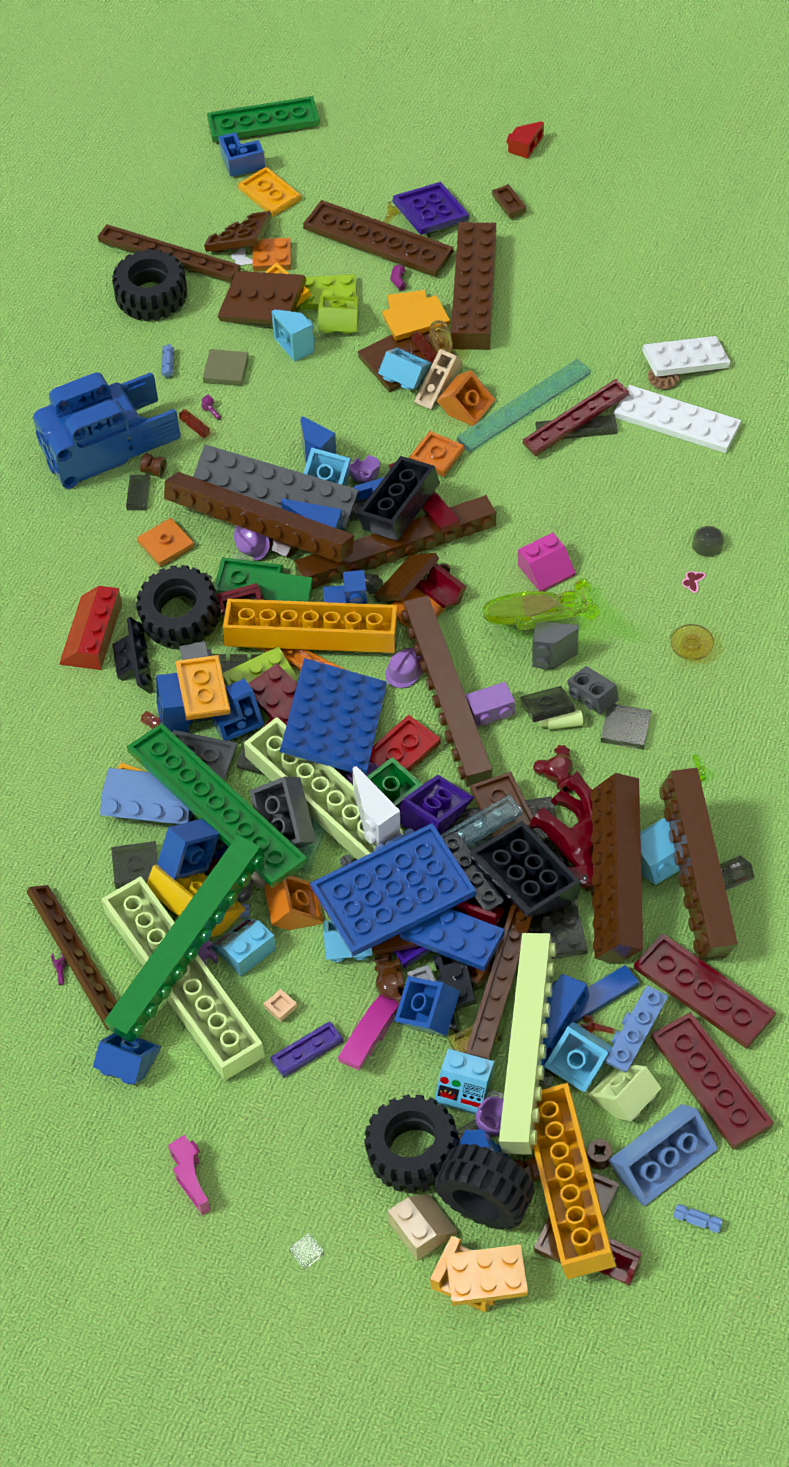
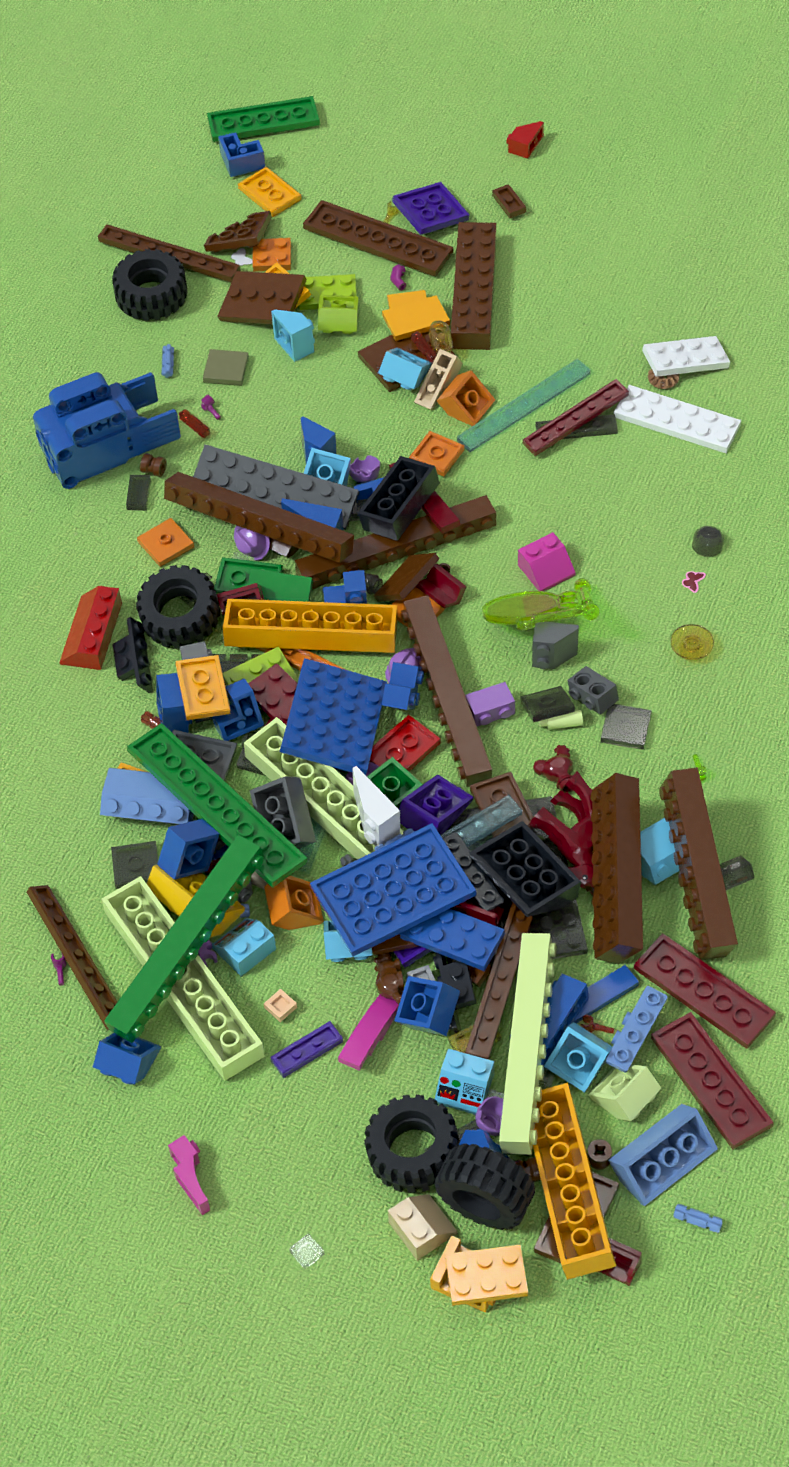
none -> blue brick [382,662,424,710]

